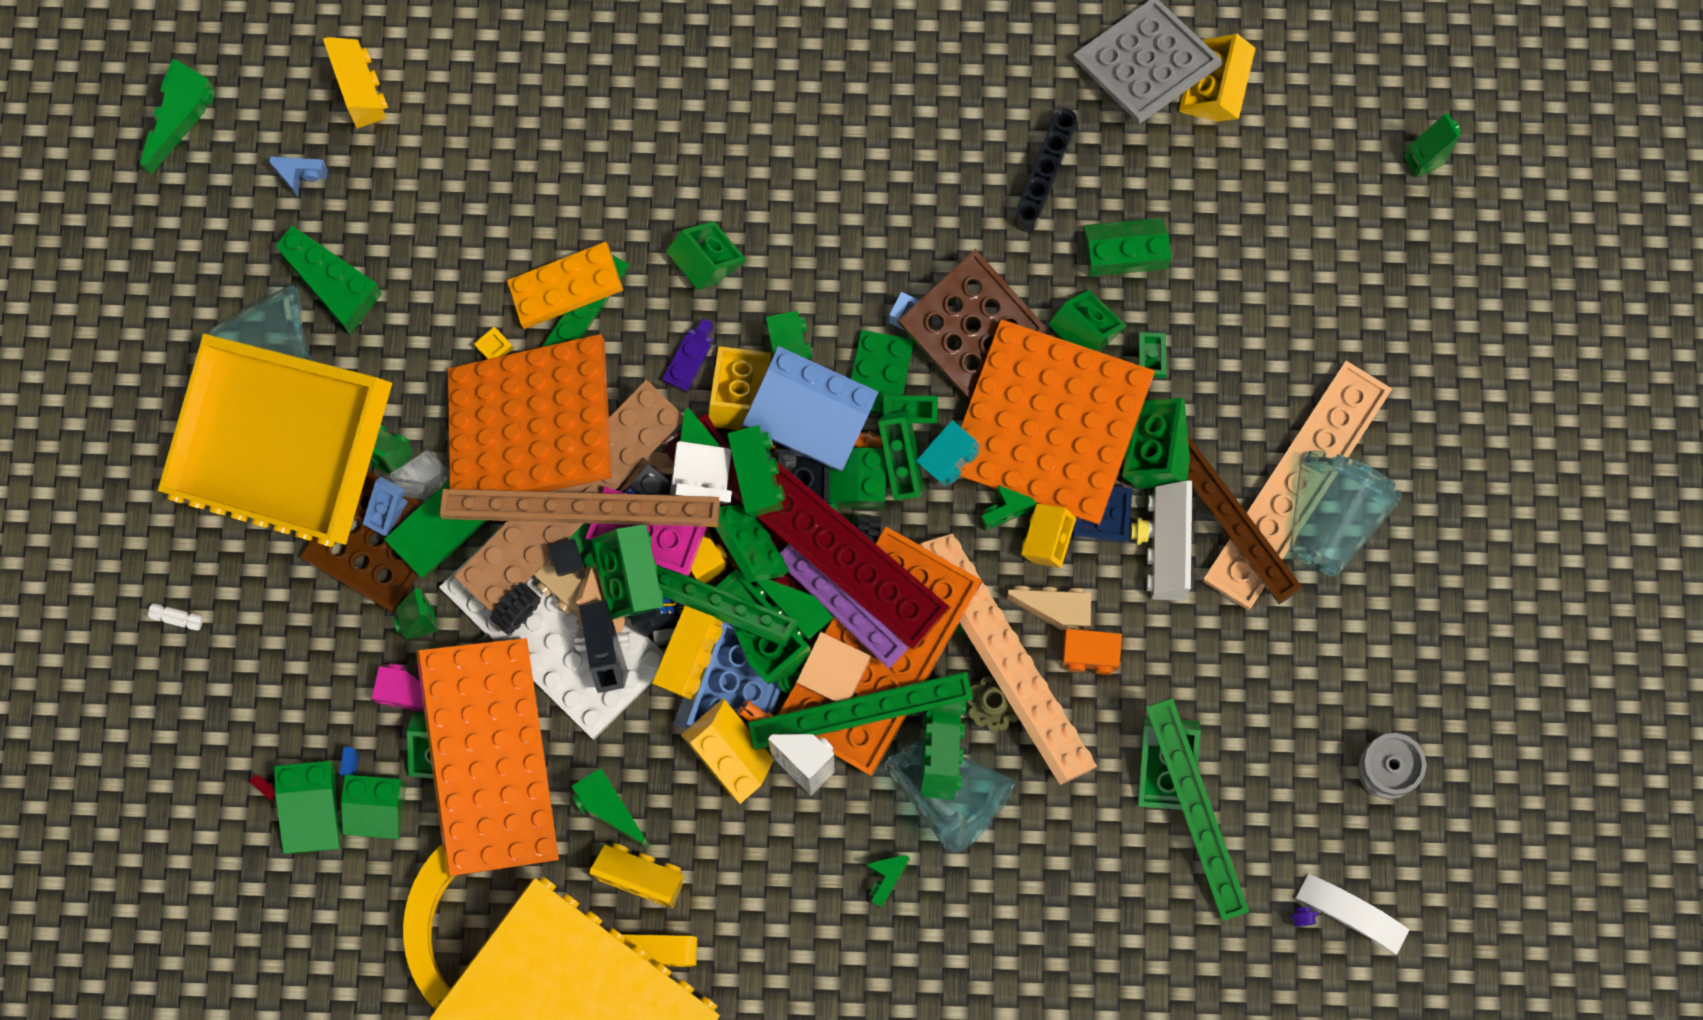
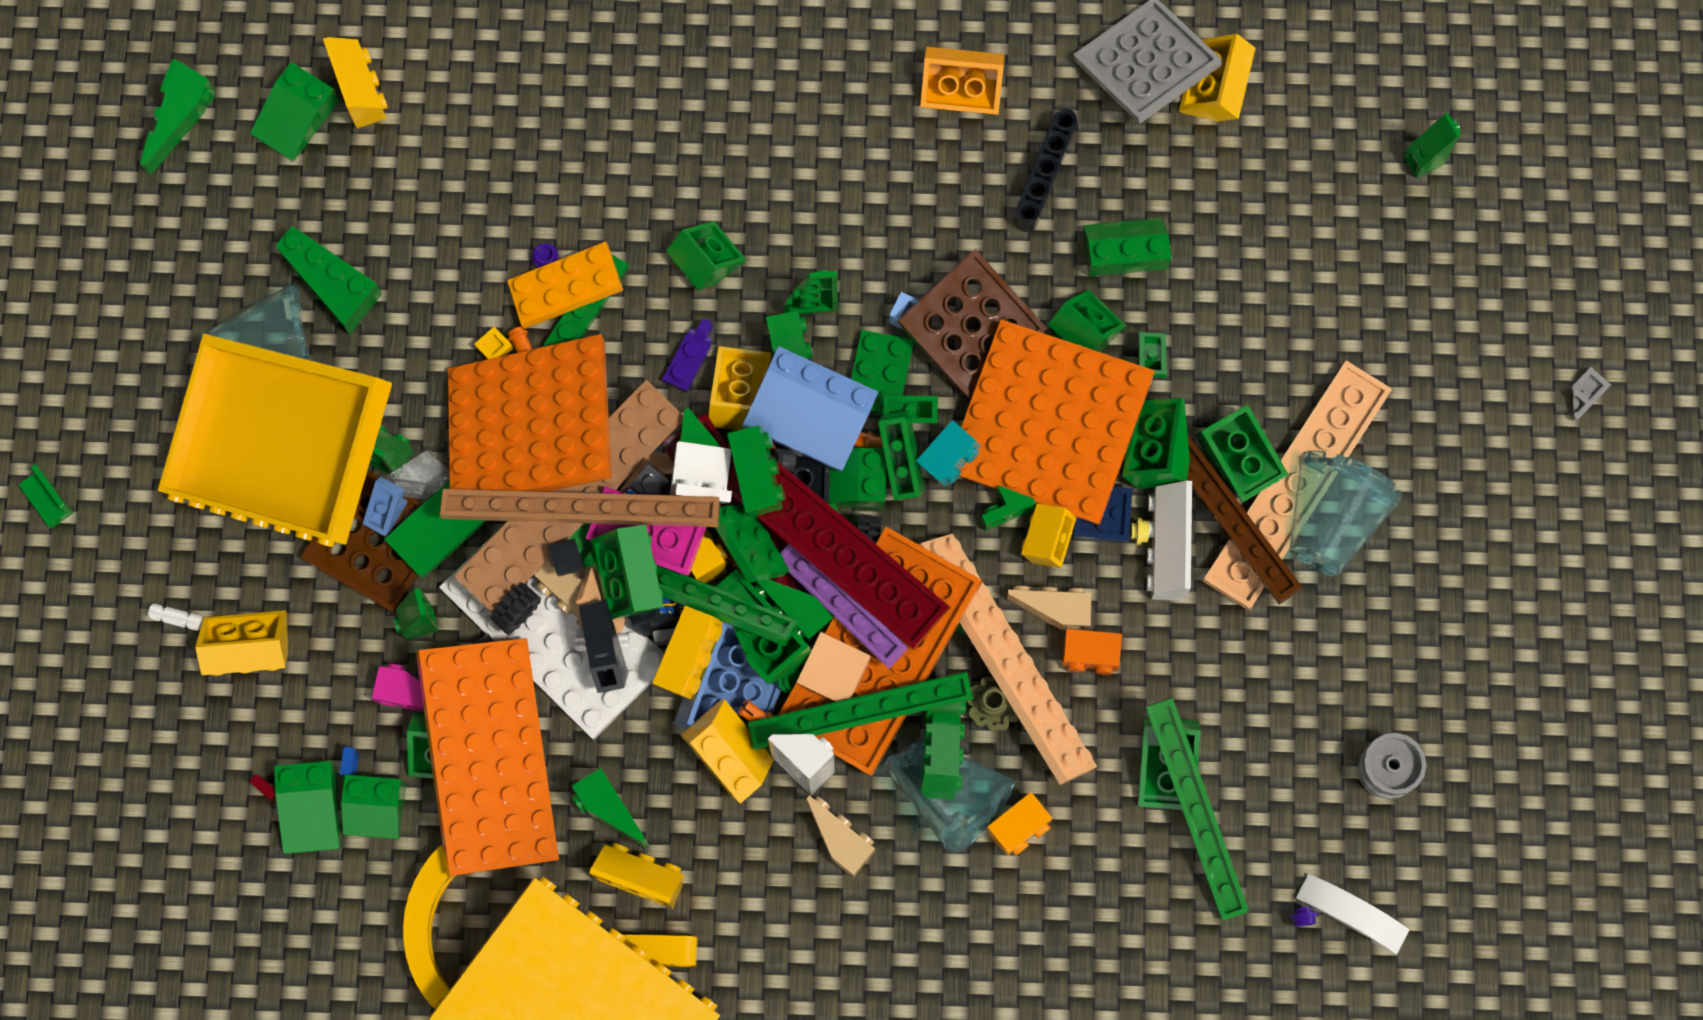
medium blue slope [270,157,328,197] -> none
green slope [866,855,910,909] -> none
none -> green panel [18,464,74,529]
none -> yellow slope [195,610,288,676]
none -> green slope [250,62,339,162]
none -> orange pin [508,327,533,353]
none -> dark purple plate [532,243,559,268]
none -> green wedge [784,270,838,315]
none -> tan slope [807,795,875,878]
none -> light orange slope [920,47,1004,115]
none -> light orange brick [986,792,1053,856]
none -> green slope [1195,404,1289,503]
none -> light grey slope [1571,367,1611,421]

